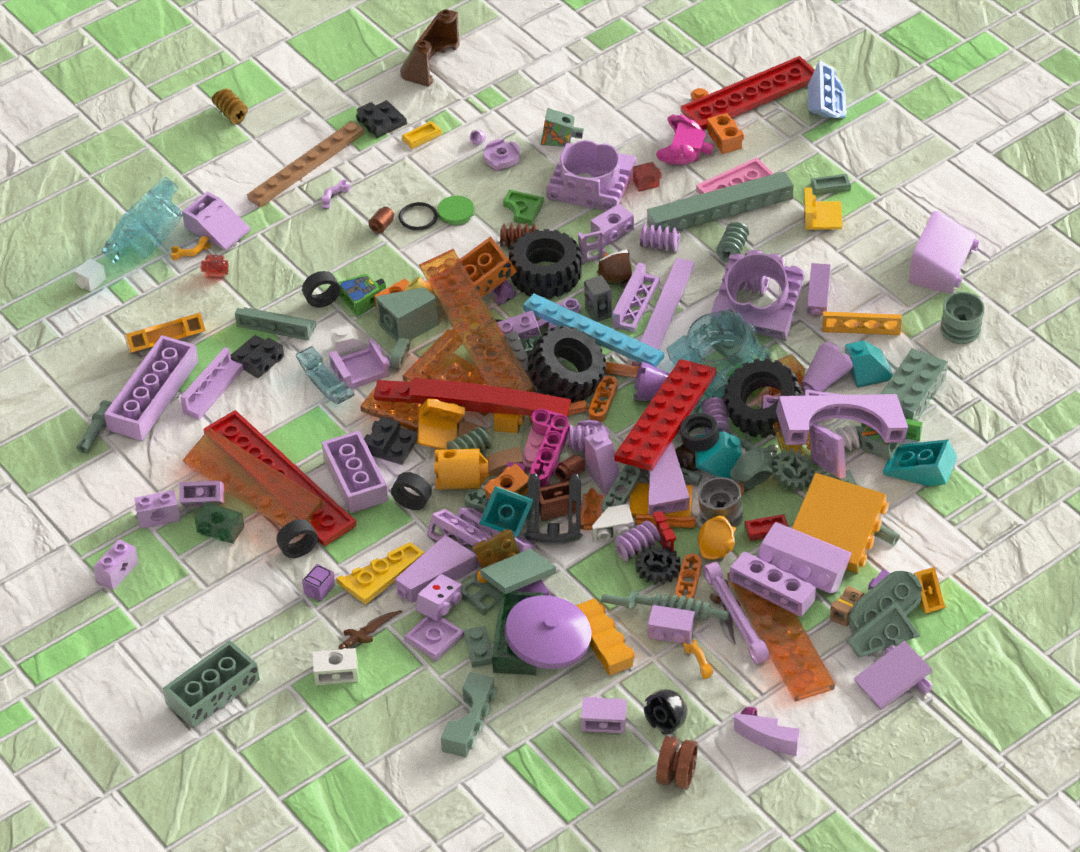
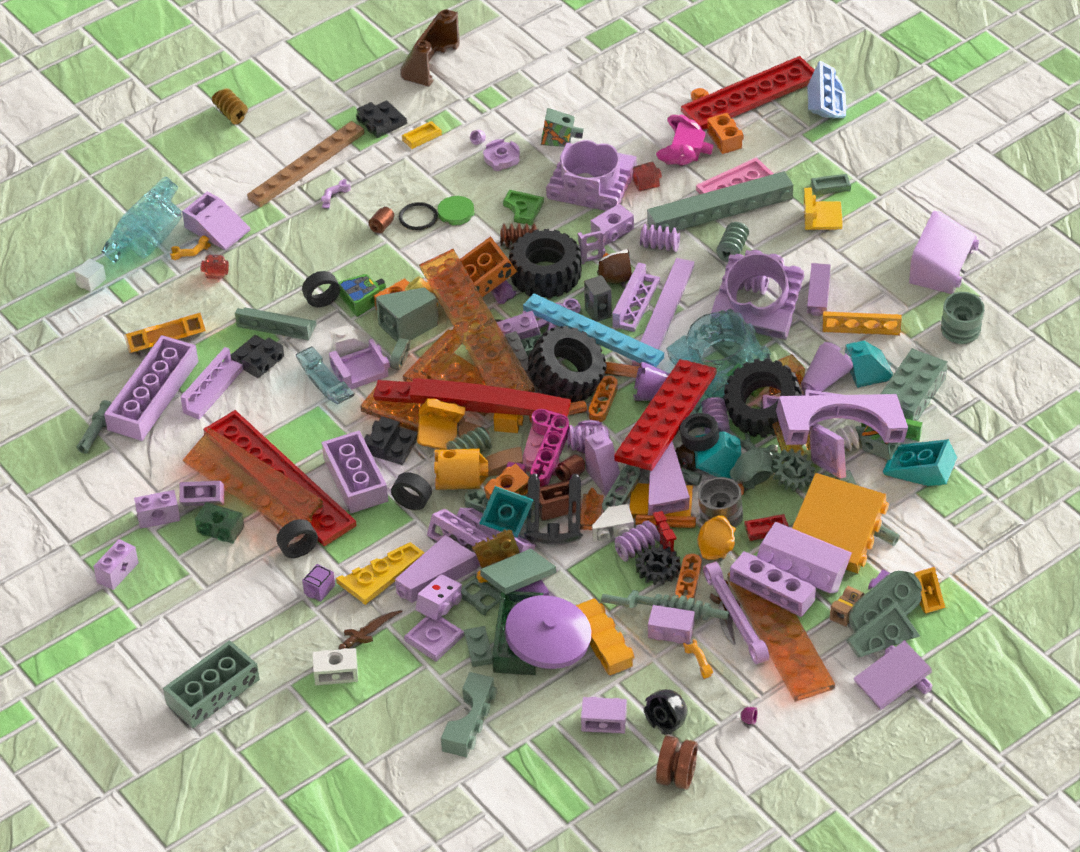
lavender slope [734,713,799,756] -> none

